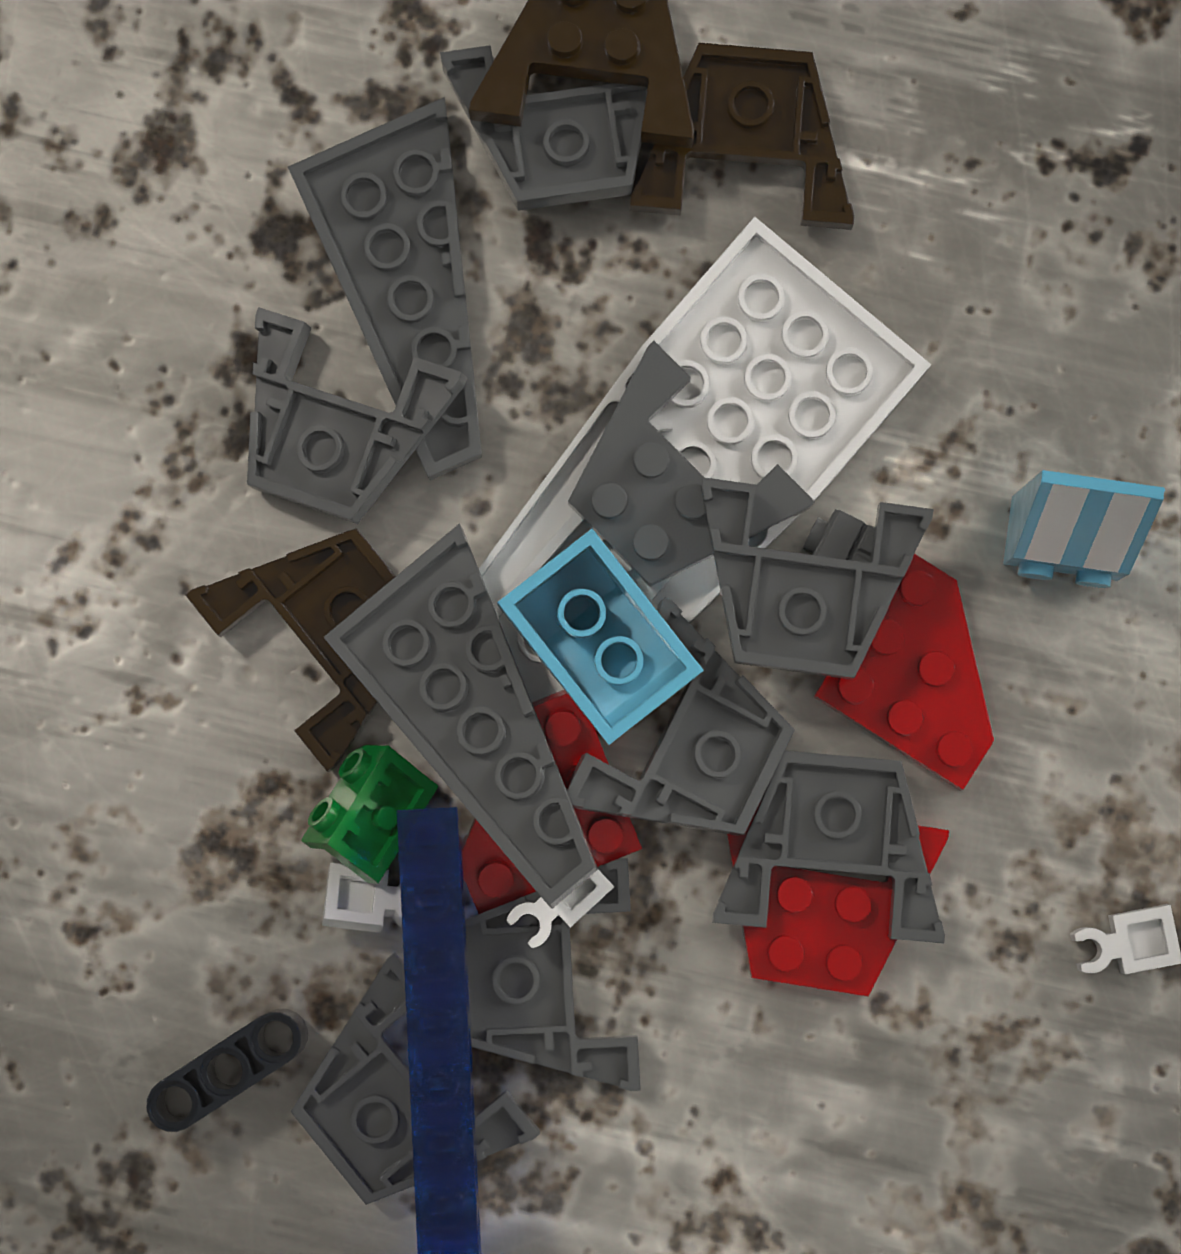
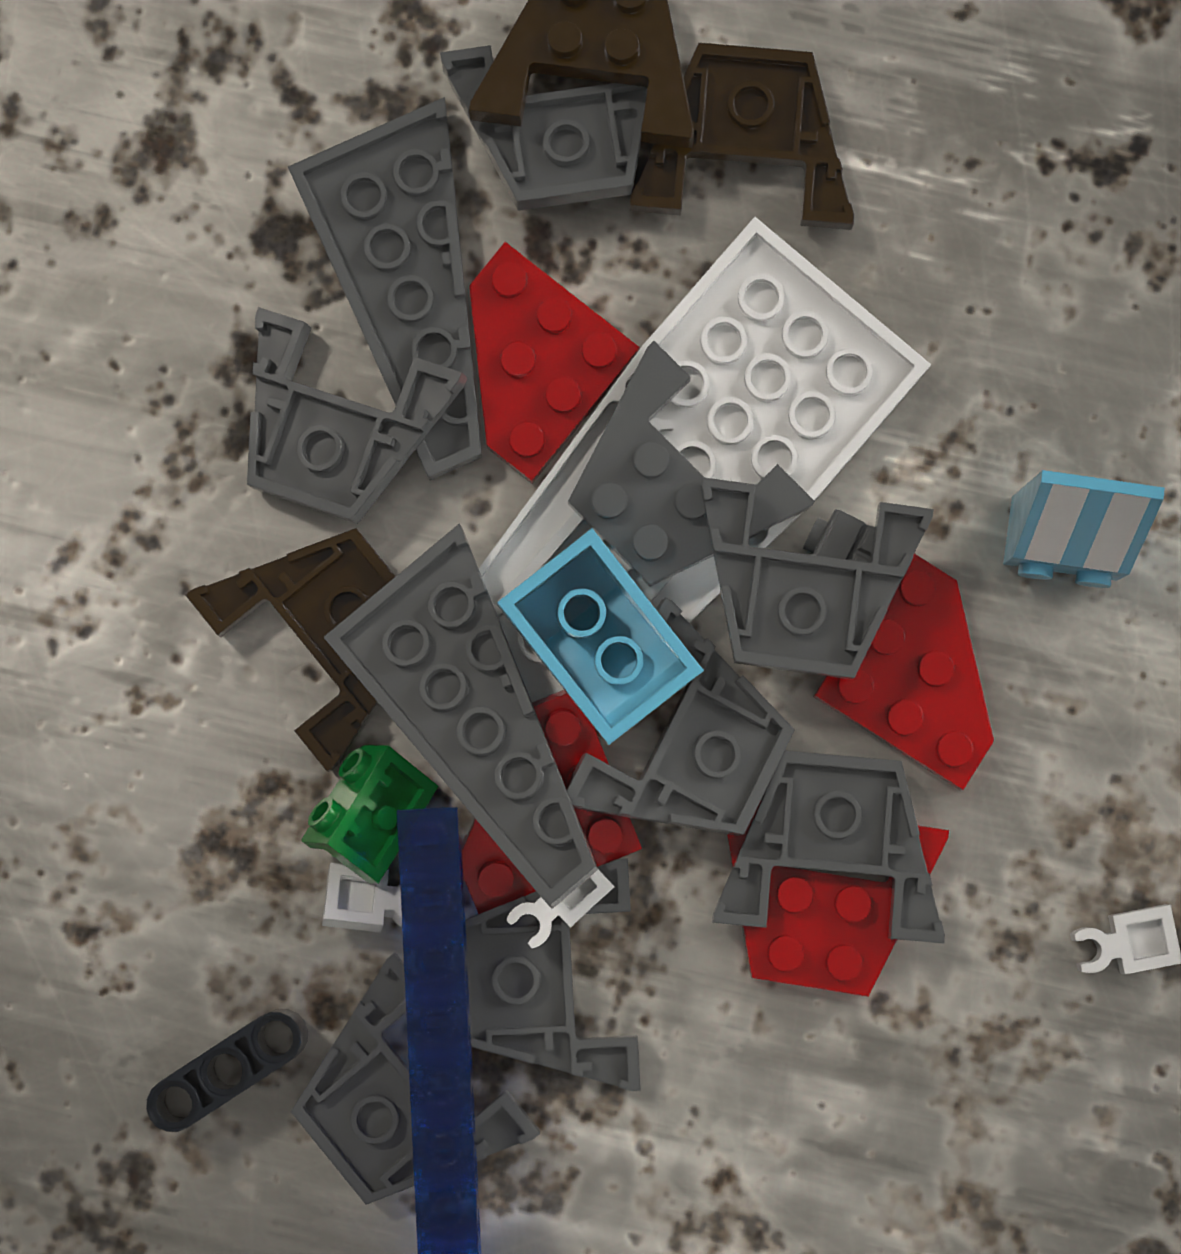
none -> red plate [469,242,640,484]

